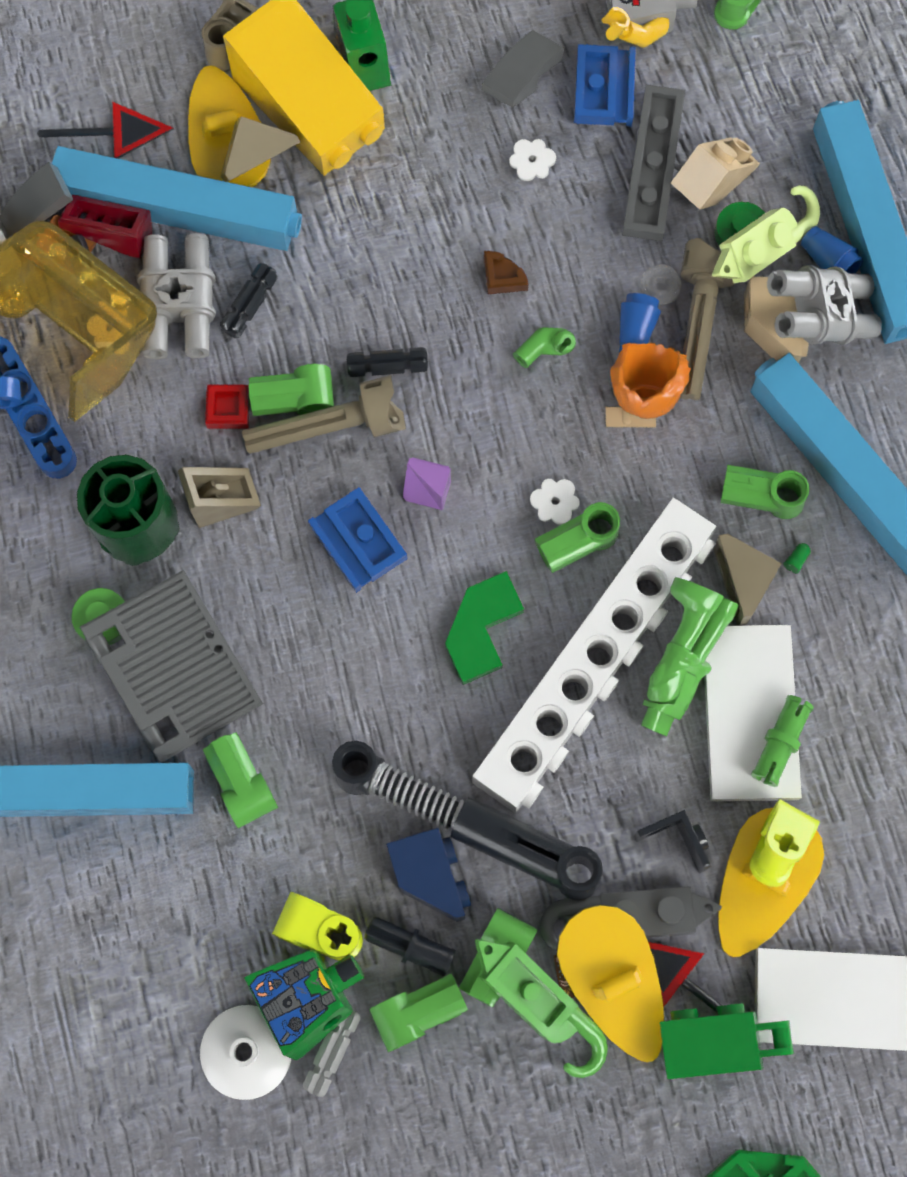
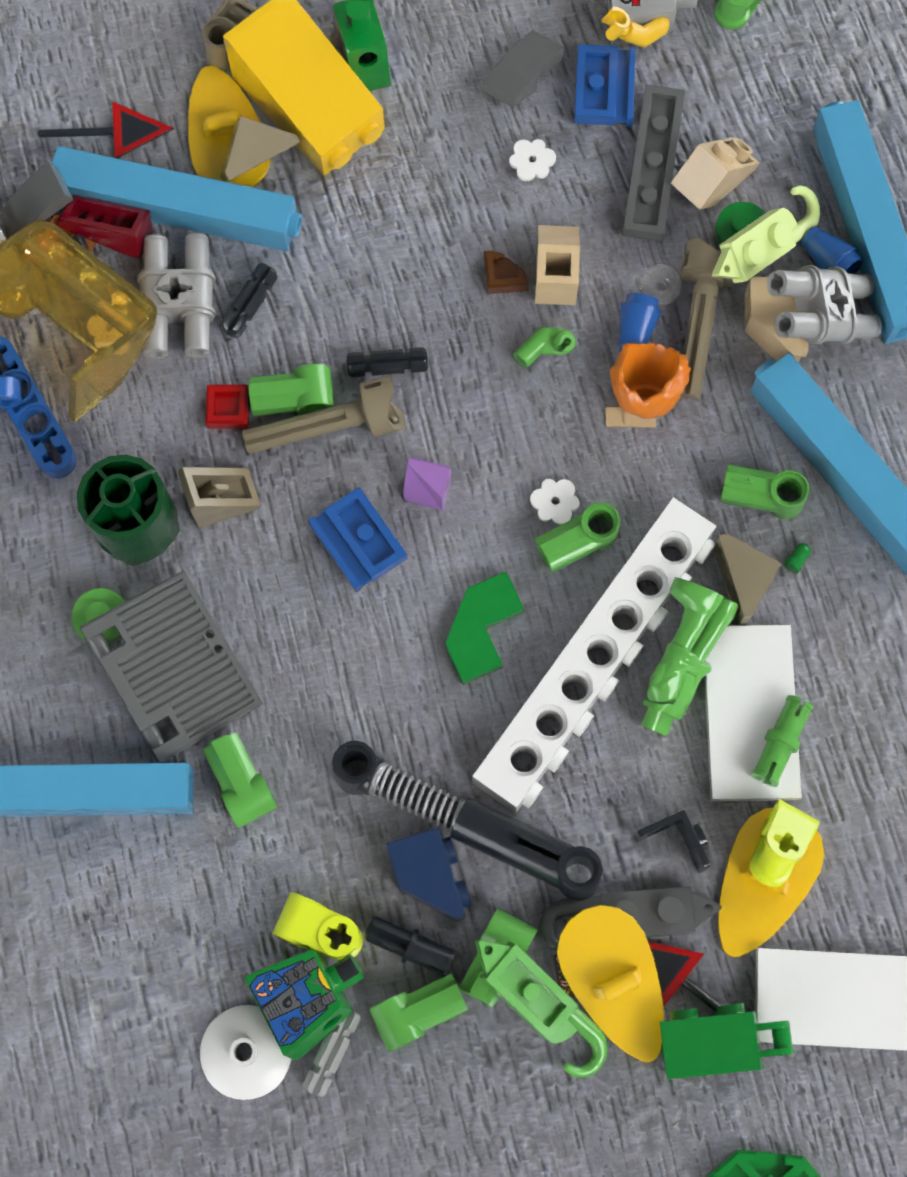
none -> tan slope [535,225,580,305]

